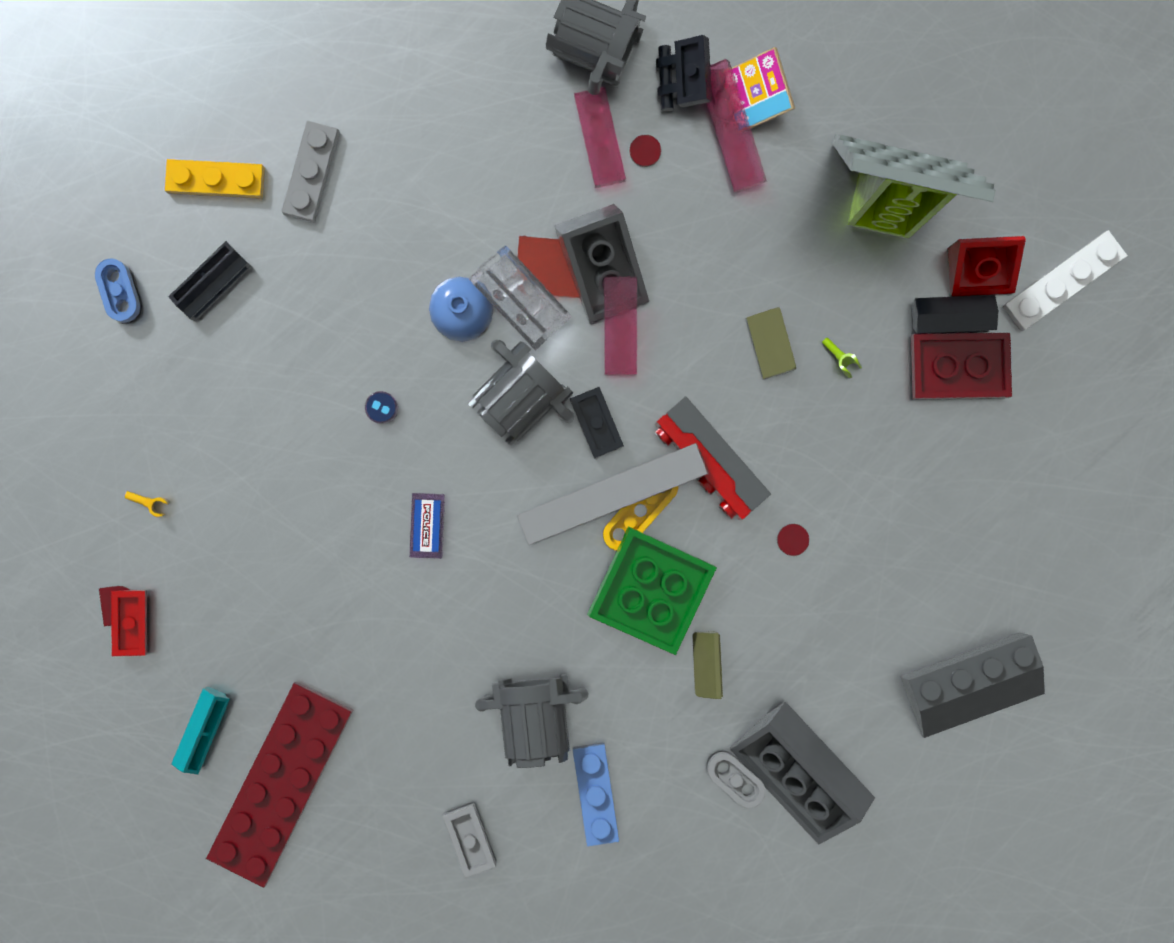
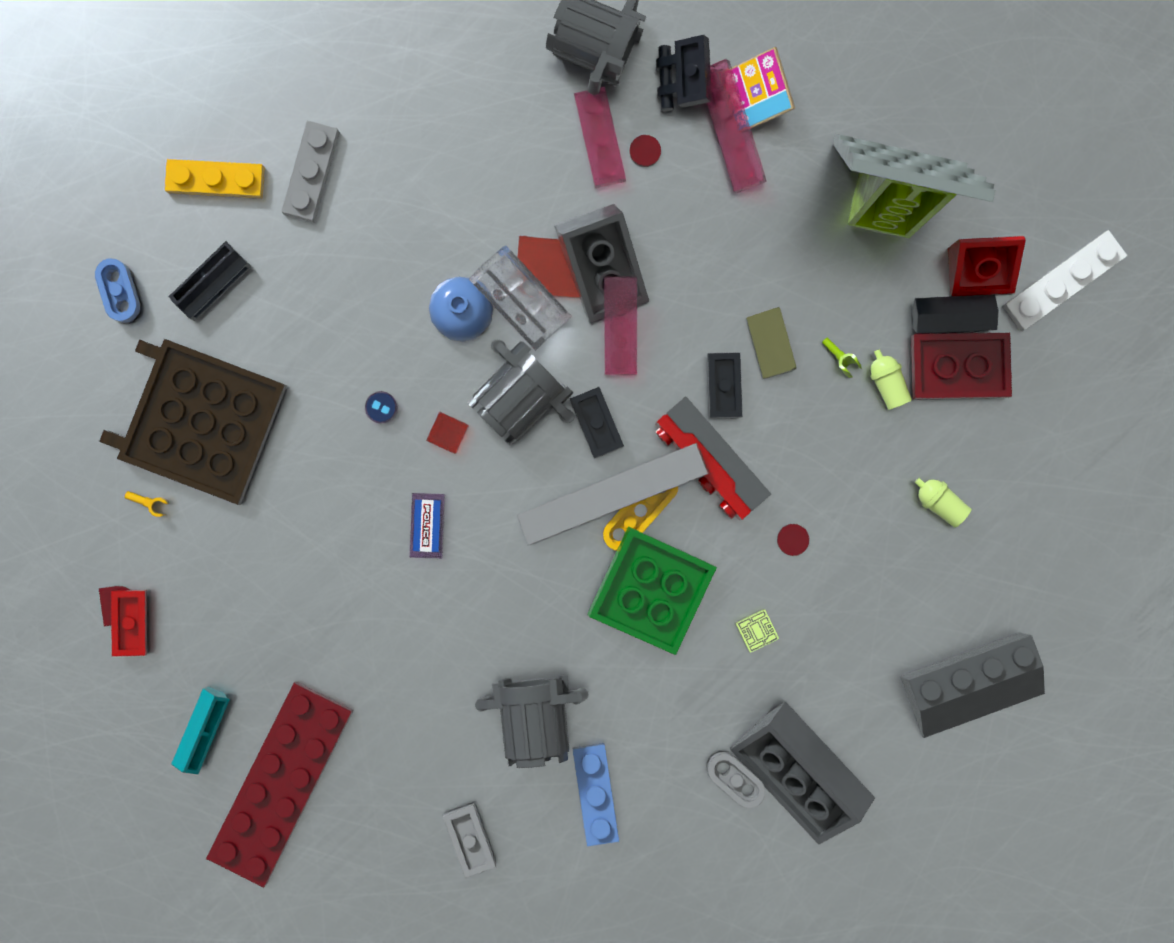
olive slope [692,631,723,699] -> none
none -> dark brown plate [99,339,287,505]
none -> clear red tile [426,412,469,454]
none -> black plate [707,353,742,419]
none -> yellowish green tile [735,609,779,653]
none -> yellowish green piece [870,349,912,410]
none -> yellowish green piece [915,478,972,528]

